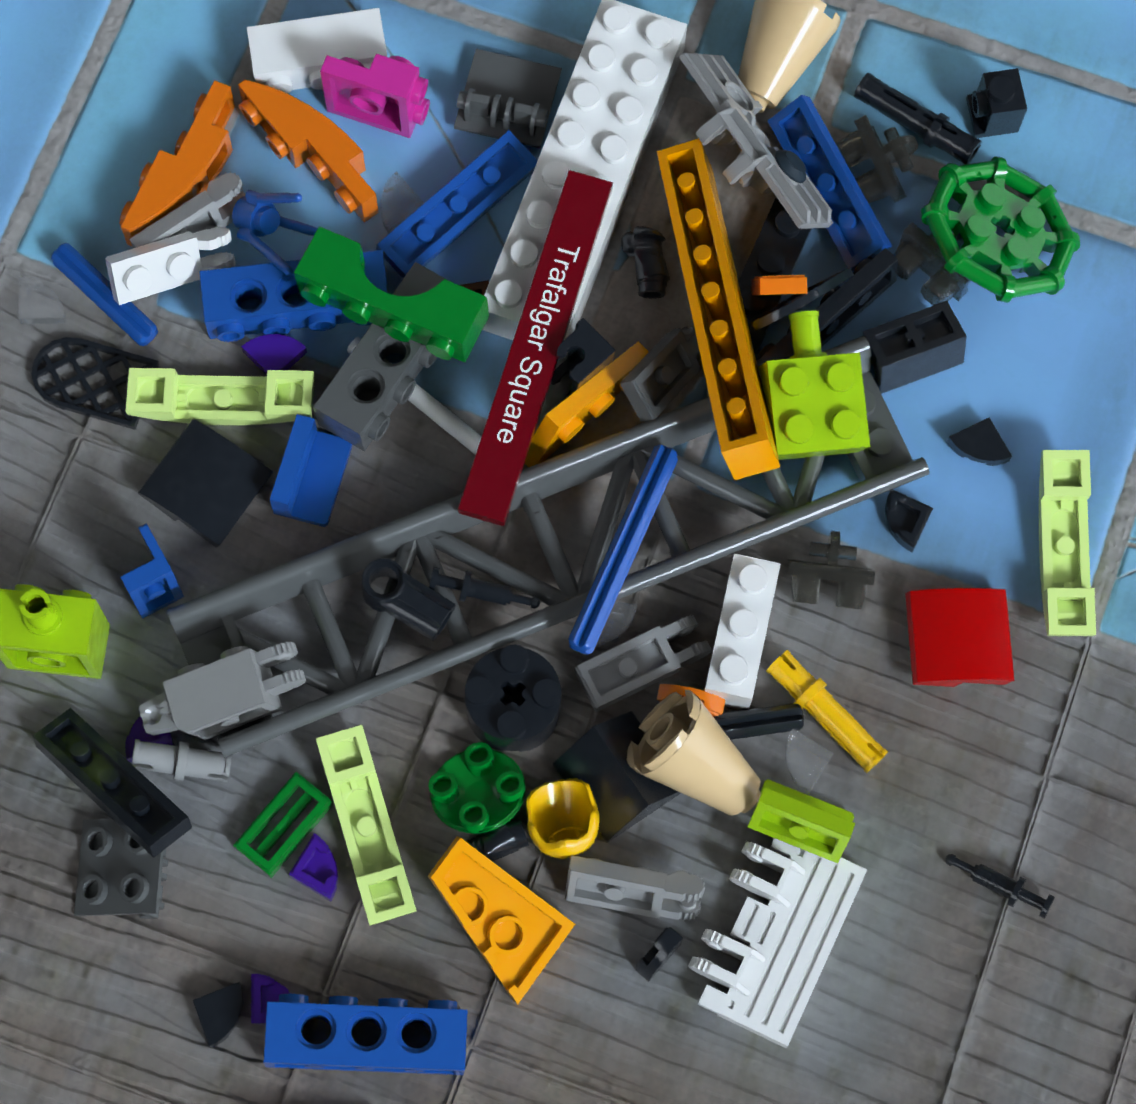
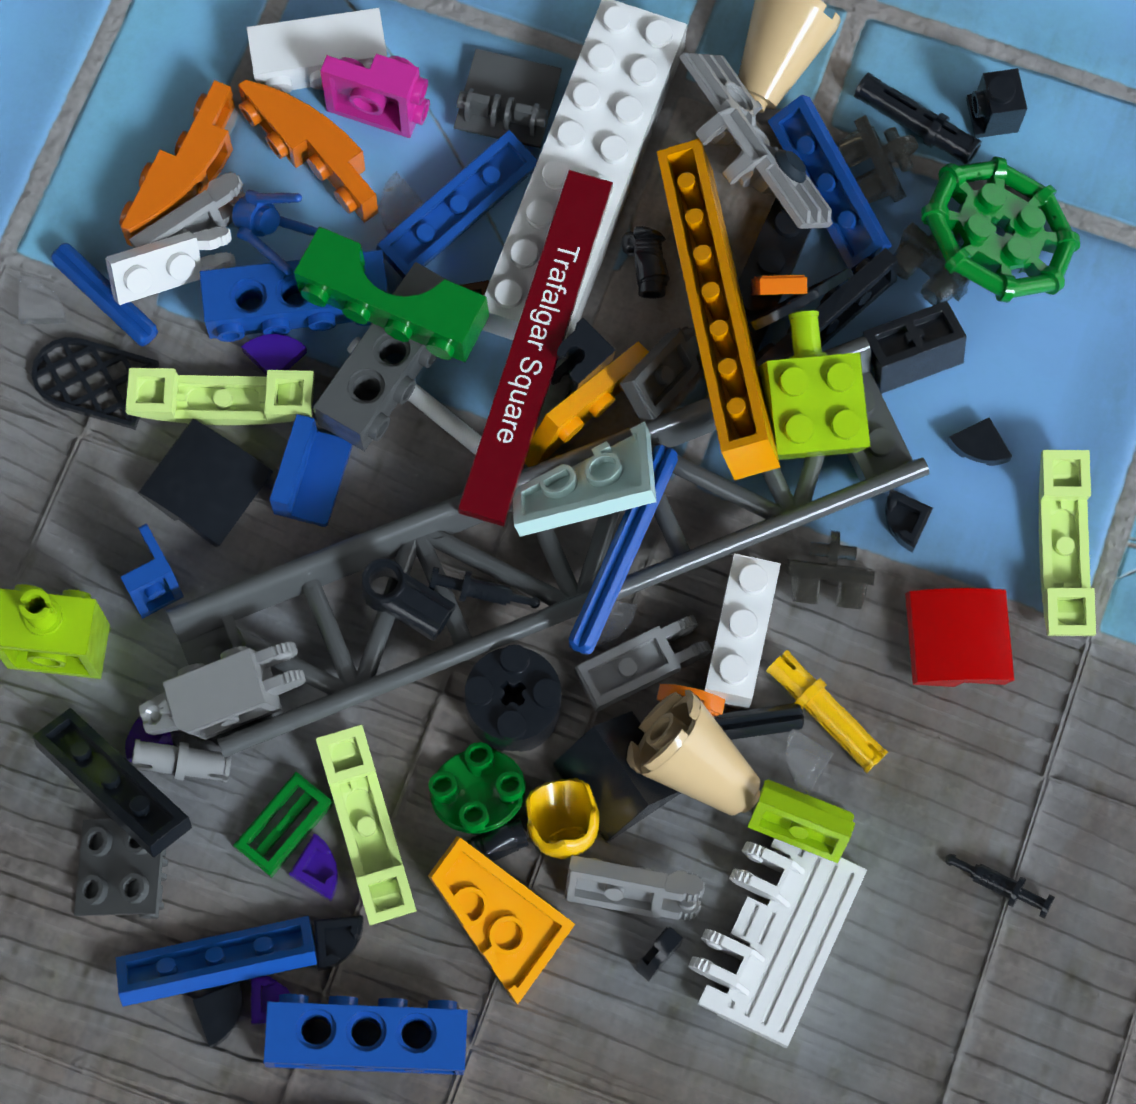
none -> blue plate [115,916,317,1007]
none -> black tile [314,915,364,971]
none -> light aqua wing [513,421,656,537]

